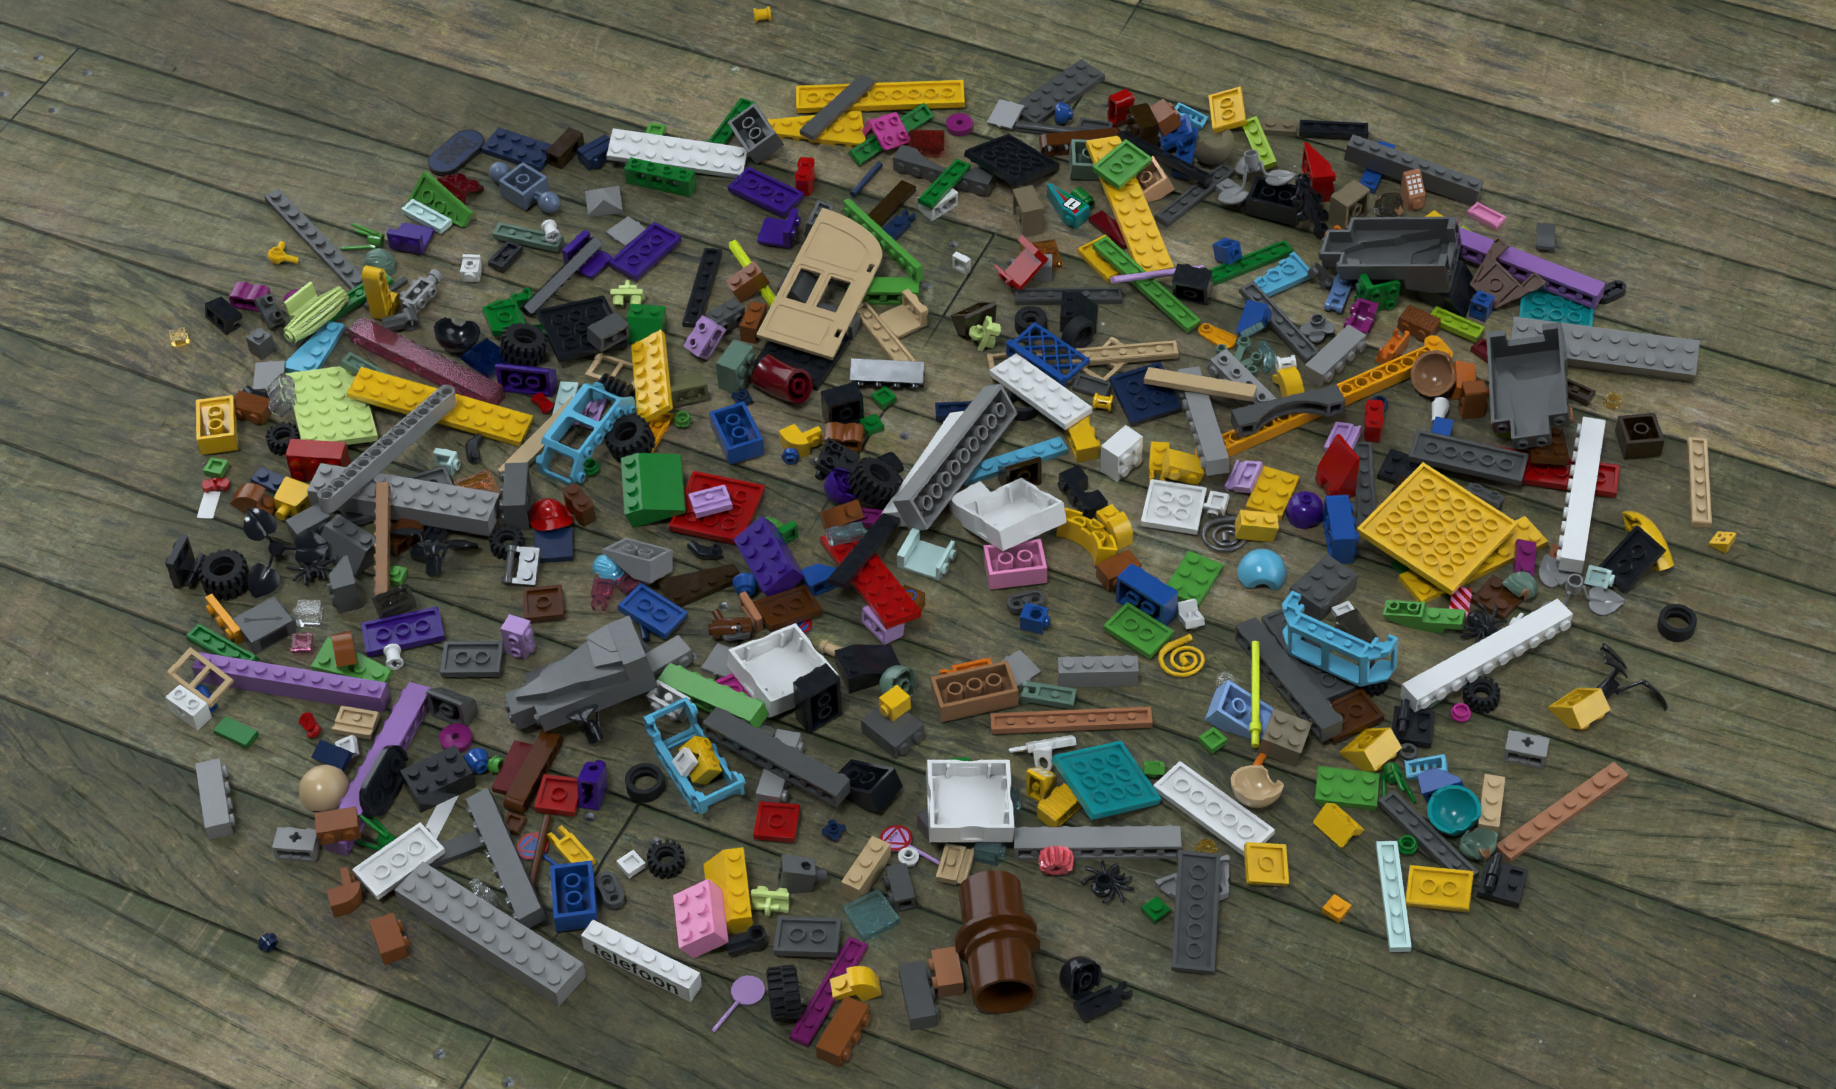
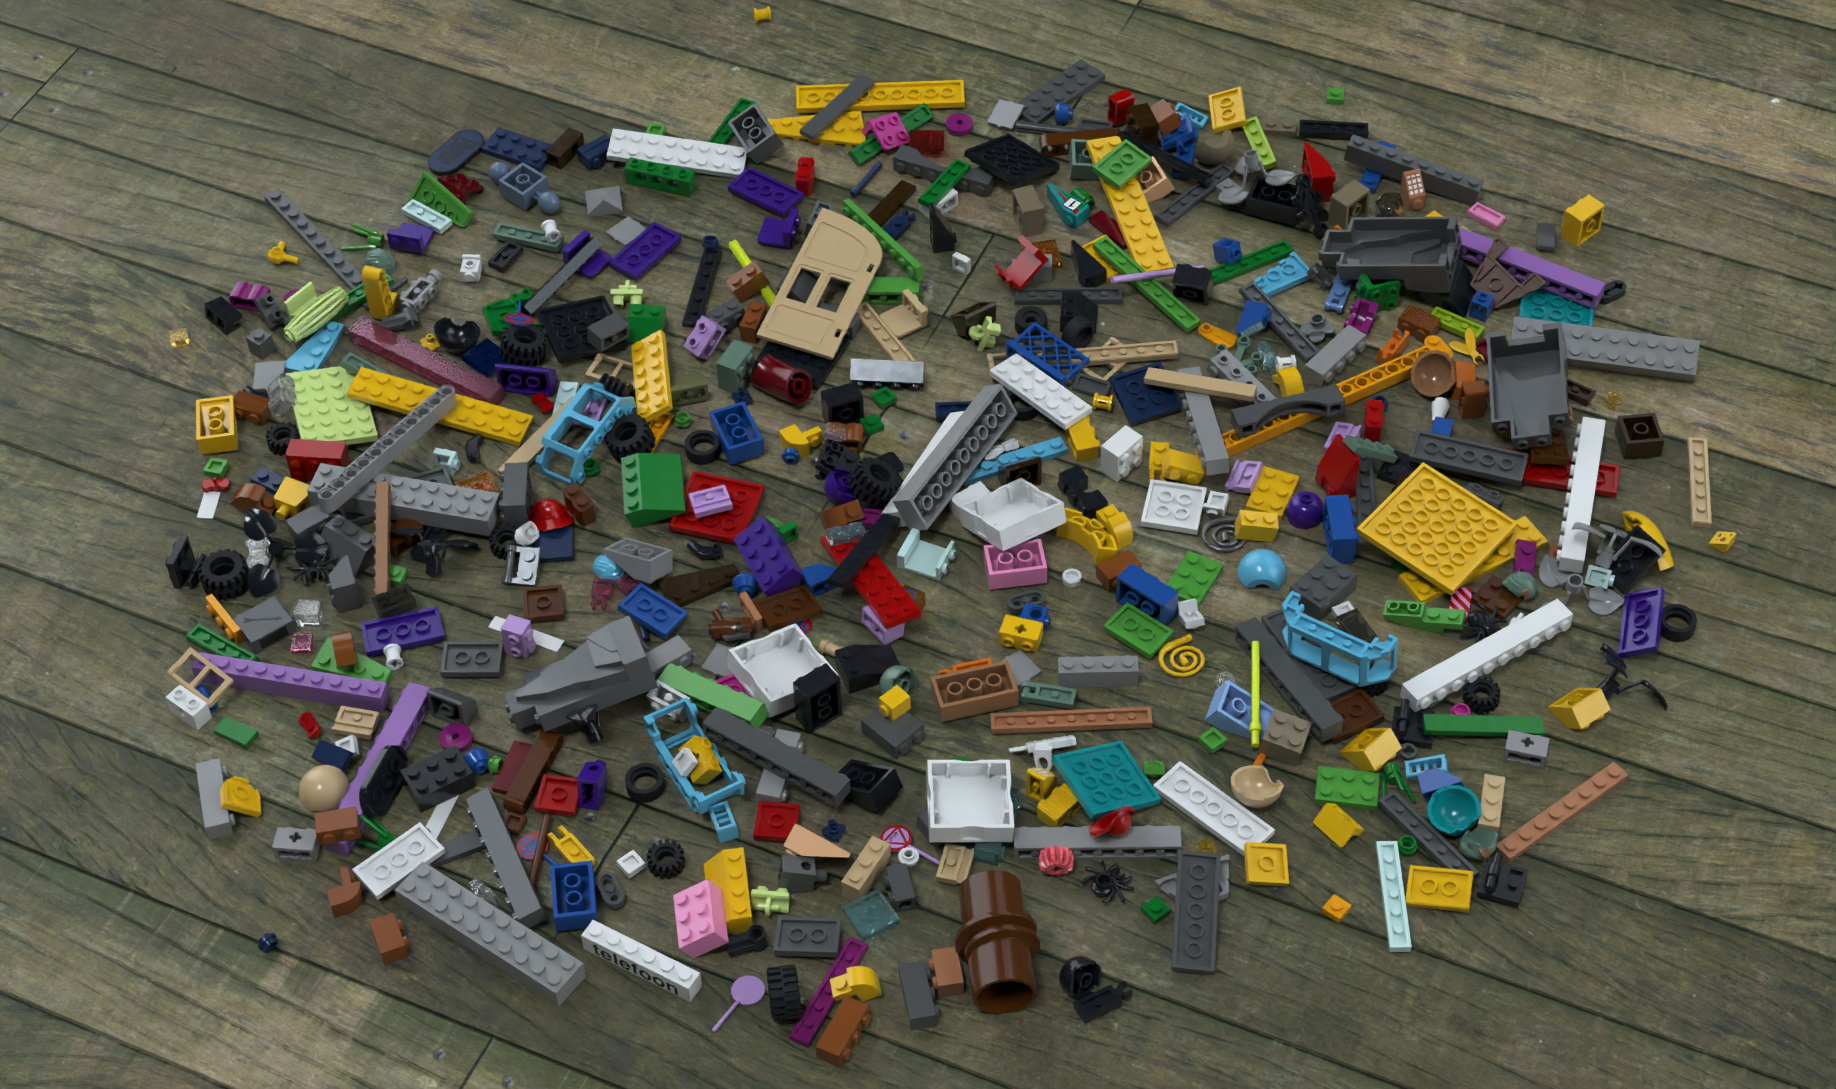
none -> yellow tile [220,776,261,818]
none -> clear tile [244,537,272,570]
none -> yellow plant [420,334,441,352]
none -> white sticker [488,616,564,652]
none -> piece [504,301,533,326]
none -> white plate [515,521,539,547]
none -> black tyre [685,430,721,465]
none -> dark blue plate [701,235,719,249]
none -> medium azure slope [708,801,739,843]
none -> light nougat slope [783,823,851,858]
none -> clear tile [823,425,847,442]
none -> black slope [929,202,957,253]
none -> white piece [985,438,1019,460]
none -> yellow brick [999,614,1043,653]
none -> white tile [1062,569,1082,588]
none -> black slope [1071,240,1107,287]
none -> red hat [1089,805,1136,837]
none -> bright green plate [1326,88,1344,105]
none -> sand green plate [1342,435,1398,463]
none -> green tile [1422,714,1545,737]
none -> yellow piece [1449,328,1485,367]
none -> yellow brick [1561,194,1605,247]
none -> light grey plant [1572,522,1662,569]
none -> dark purple plate [1618,586,1665,658]

